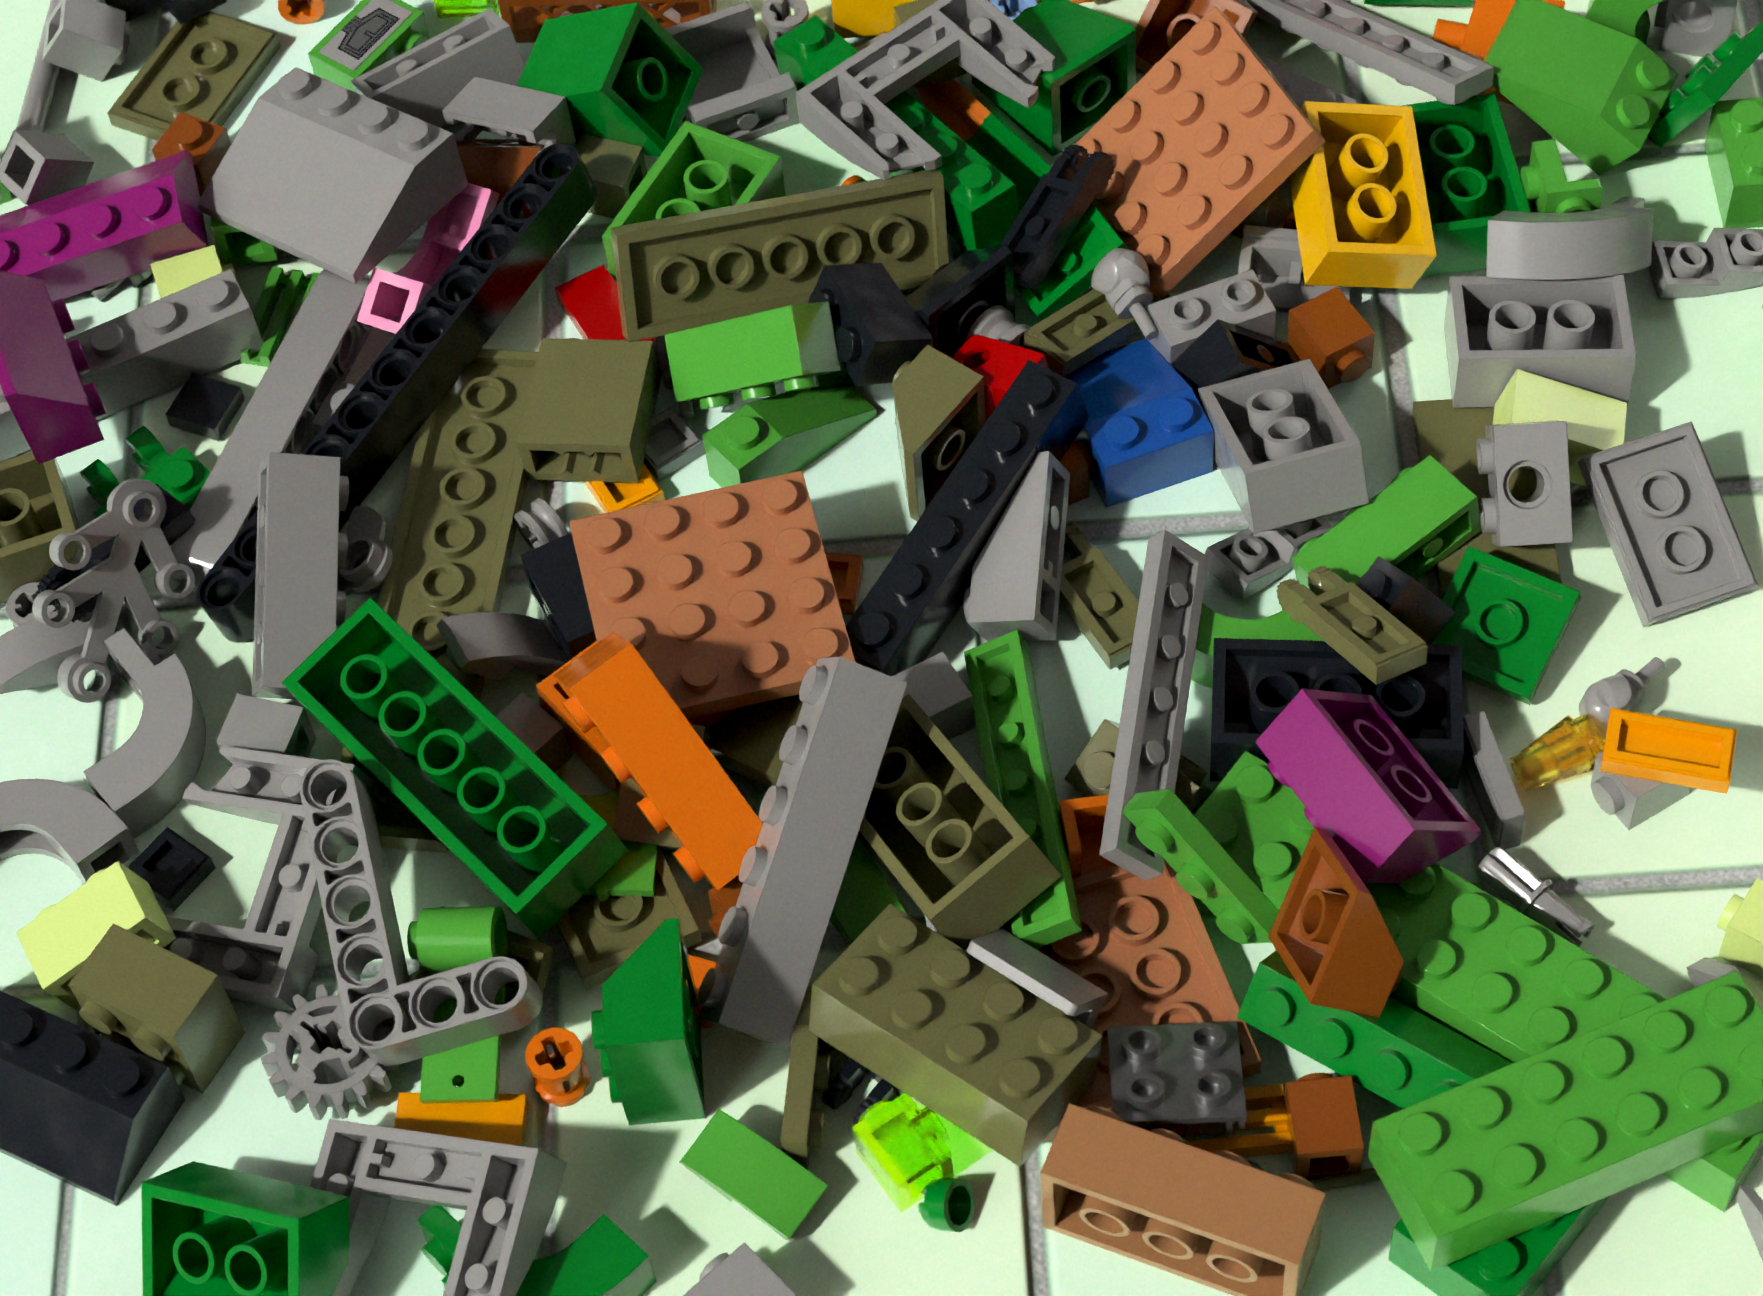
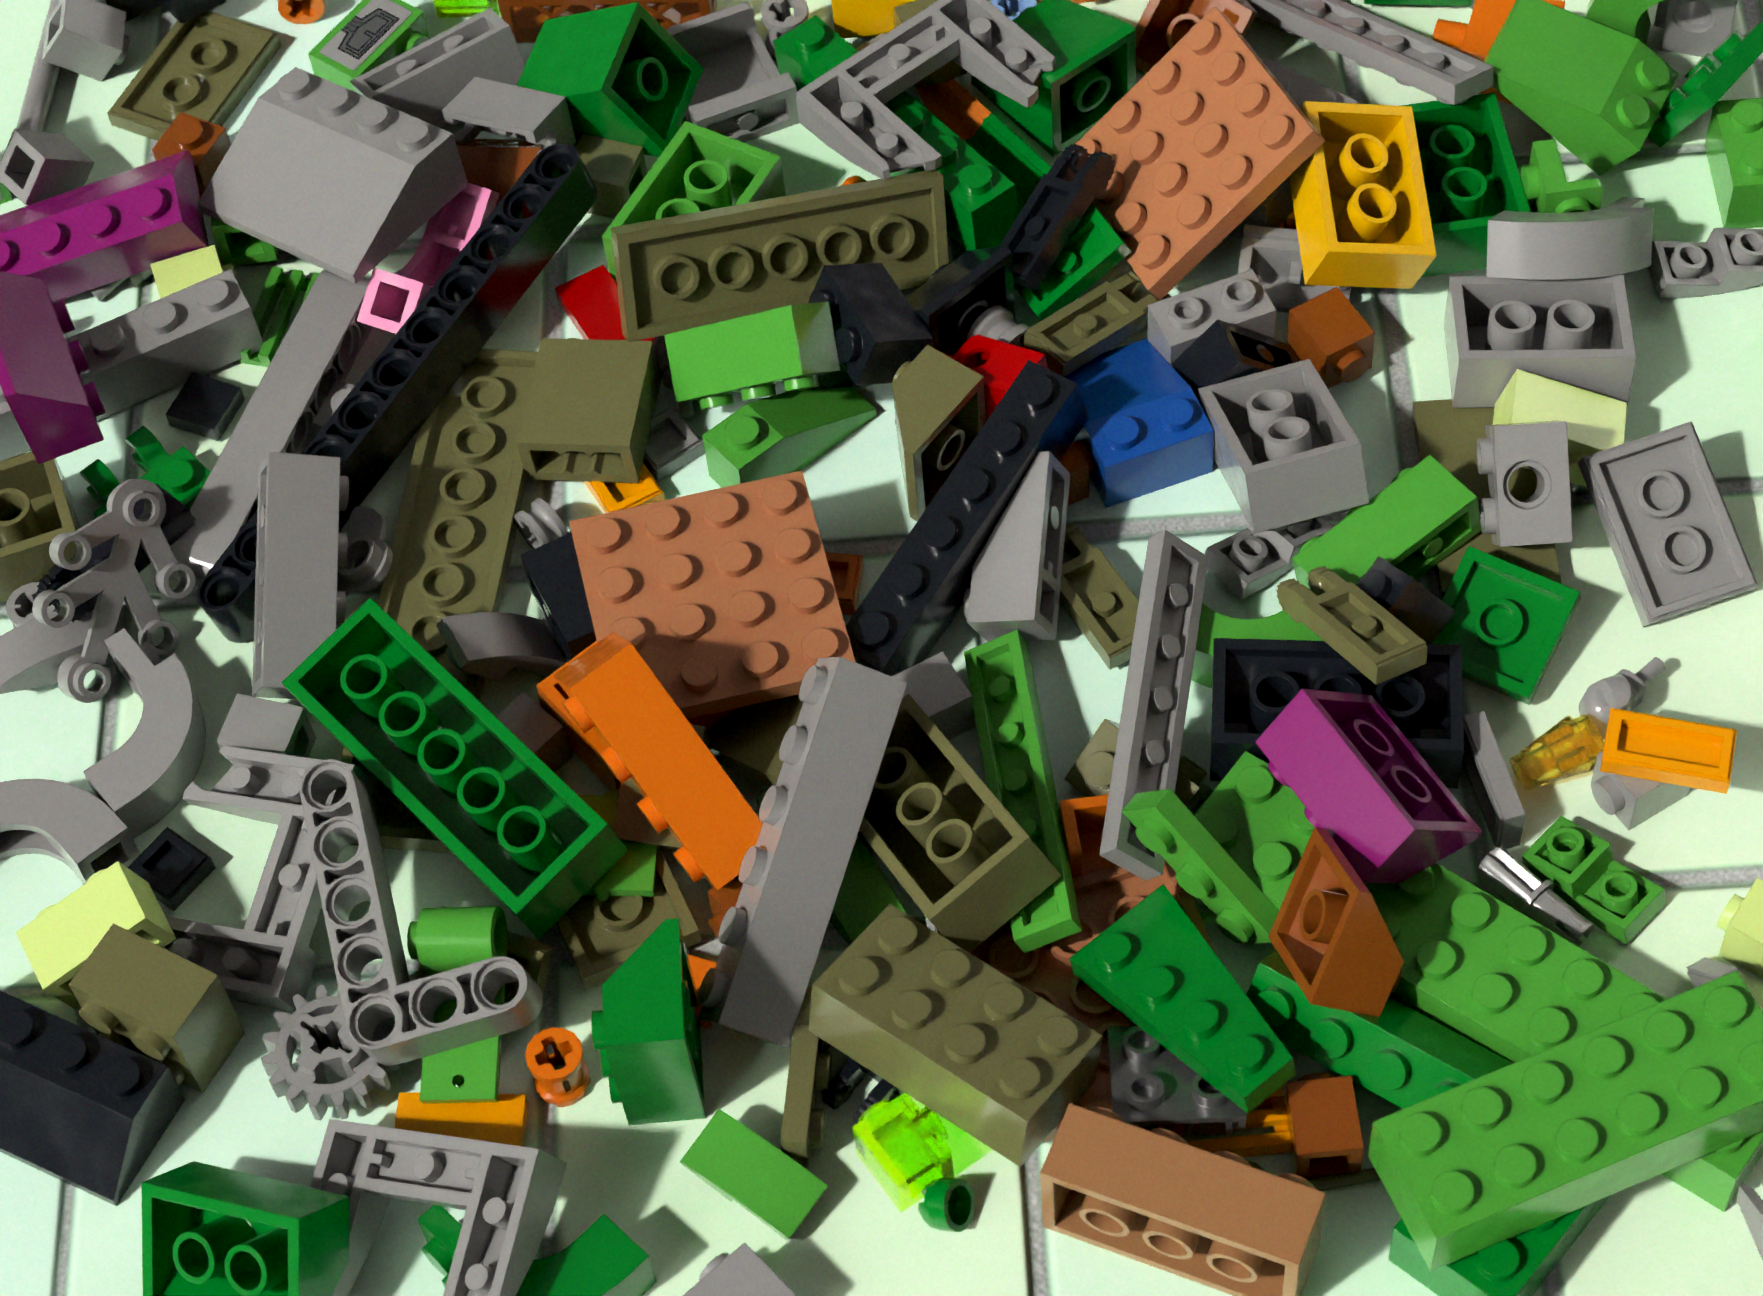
light grey panel [966,929,1108,1028] -> none
light grey piece [1091,248,1159,340] -> none
none -> green wing [1069,884,1296,1114]
none -> bright green slope [1522,816,1666,945]

